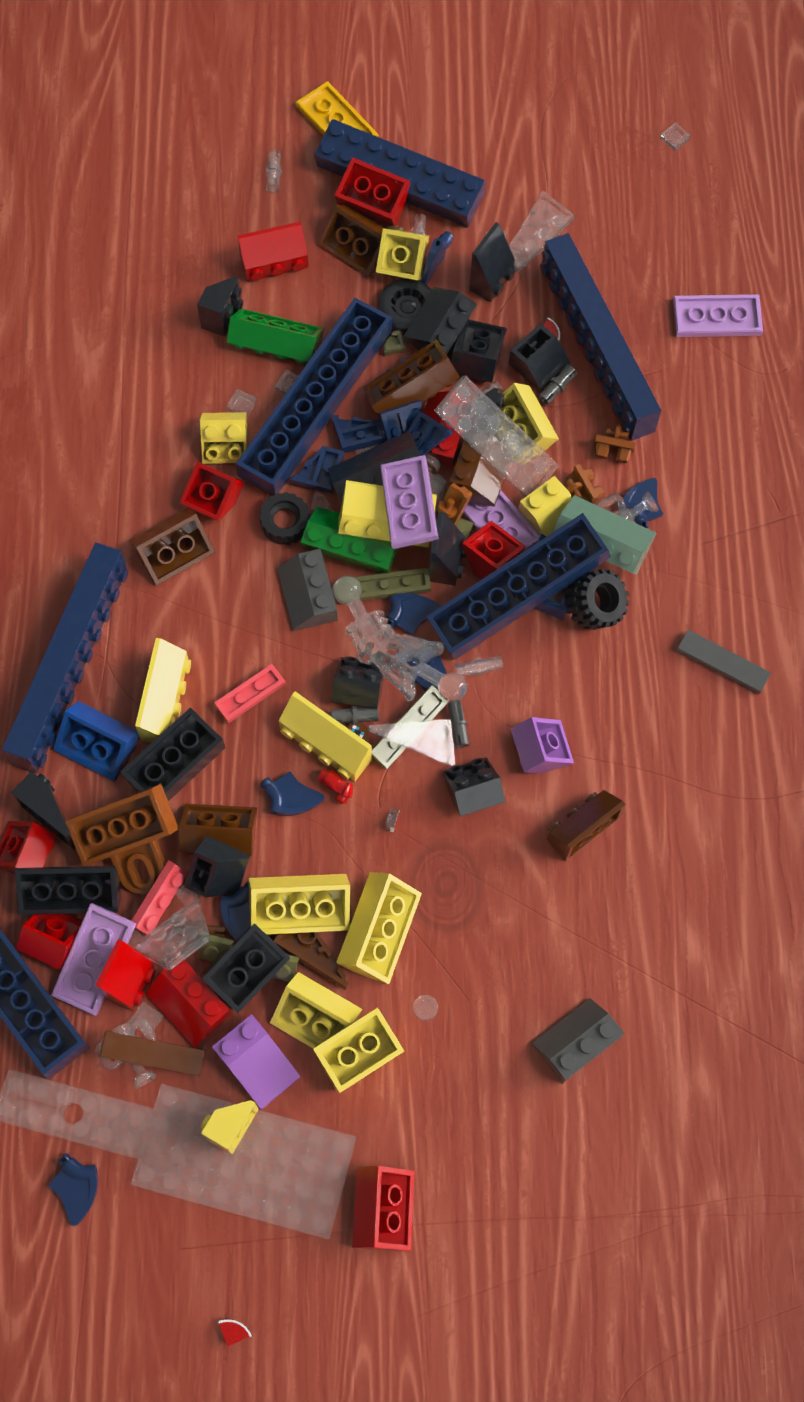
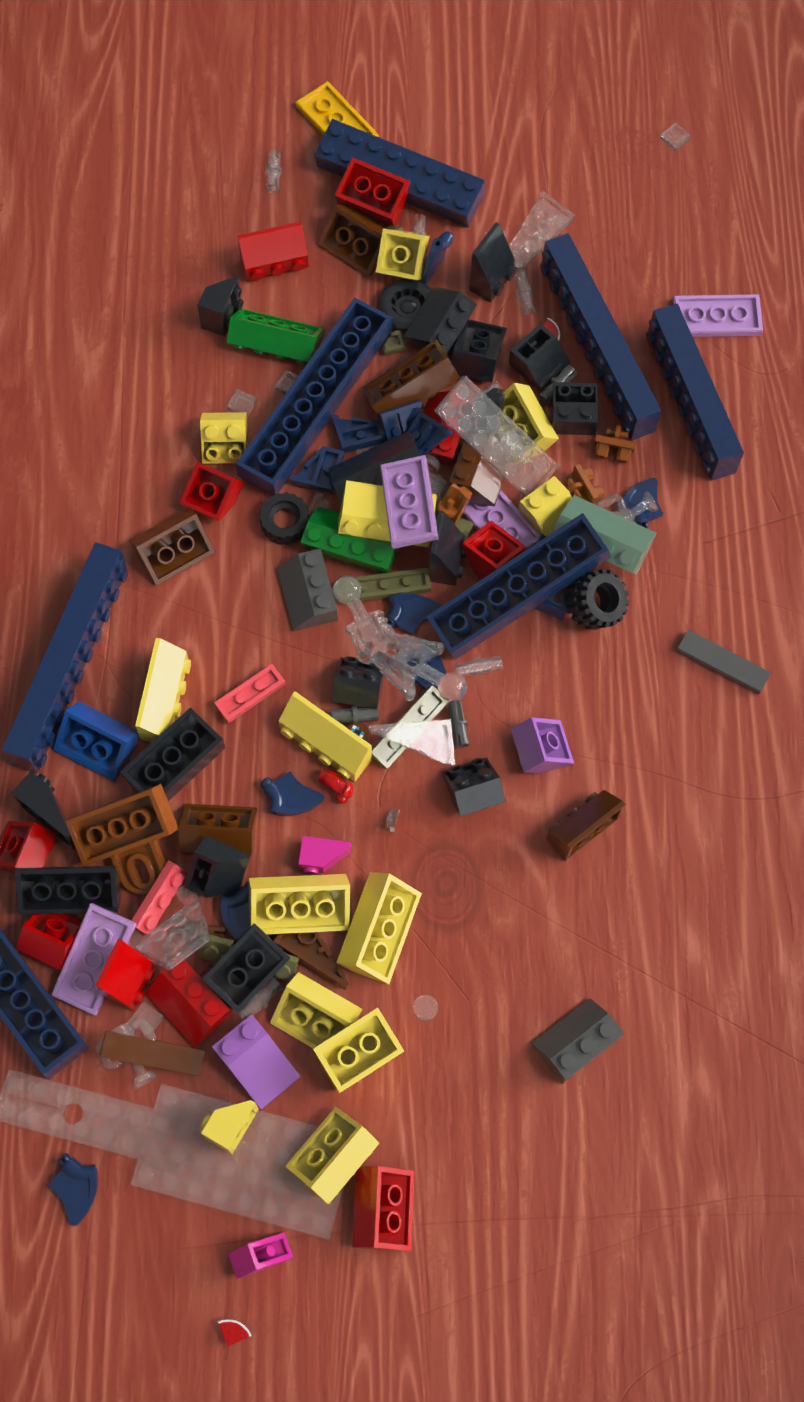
none -> dark pink slope [228,1232,294,1279]
none -> clear pin [236,978,283,1021]
none -> light yellow slope [285,1107,379,1204]
none -> dark pink slope [299,836,351,875]
none -> clear pin [513,270,535,315]
none -> black slope [551,382,598,435]
none -> dark blue brick [646,303,744,481]

